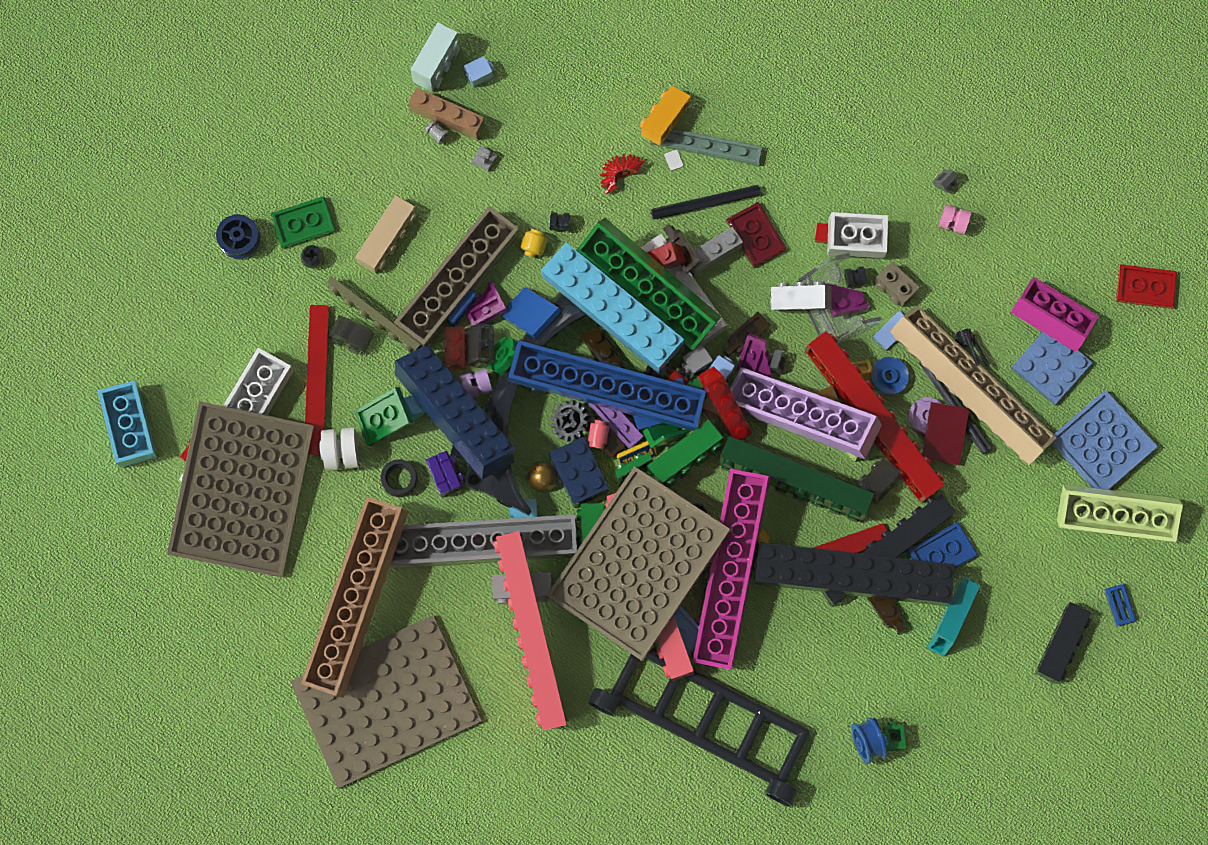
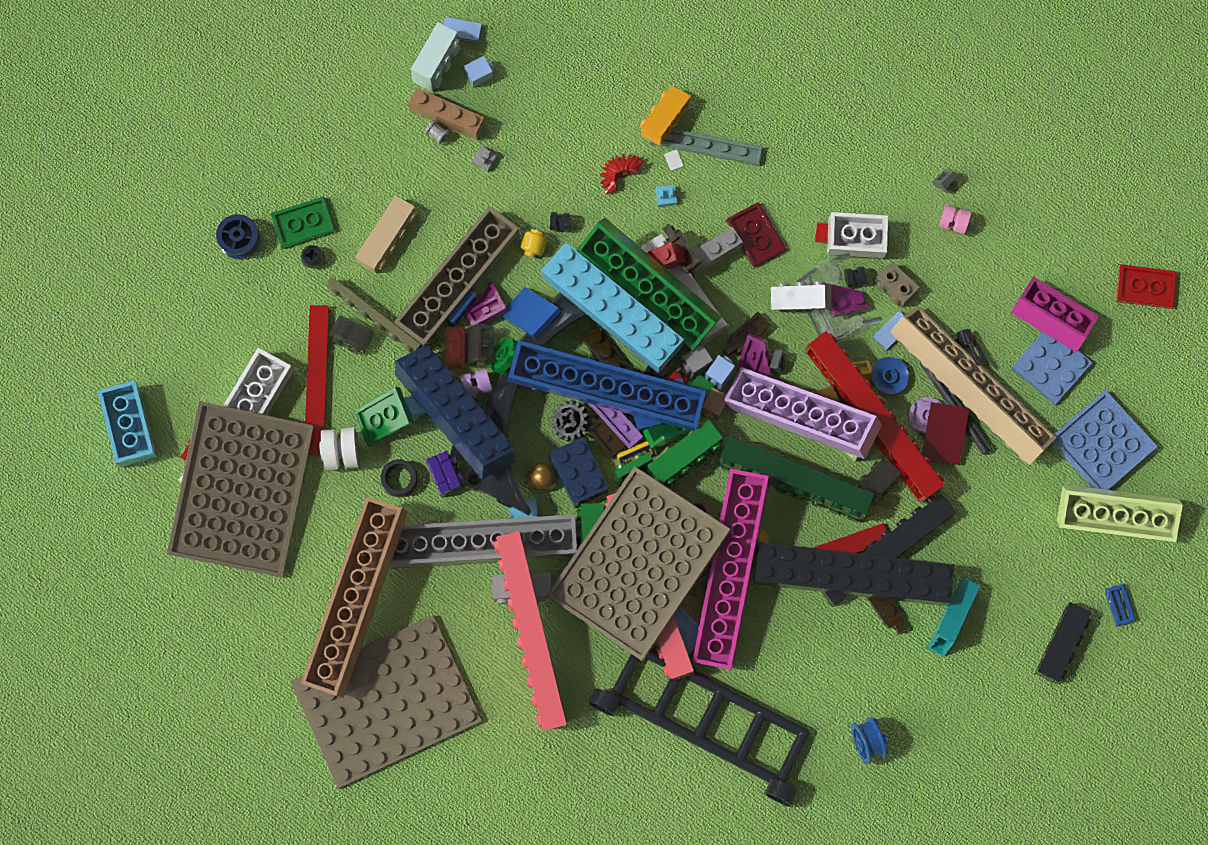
coral brick [588,420,610,449] -> none
black axle [651,185,761,219] -> none
red arch [698,366,752,441] -> none
green brick [882,722,906,751] -> none
blue tile [908,522,978,569] -> none
none -> light blue tile [444,17,482,43]
none -> medium azure tile [656,185,677,207]

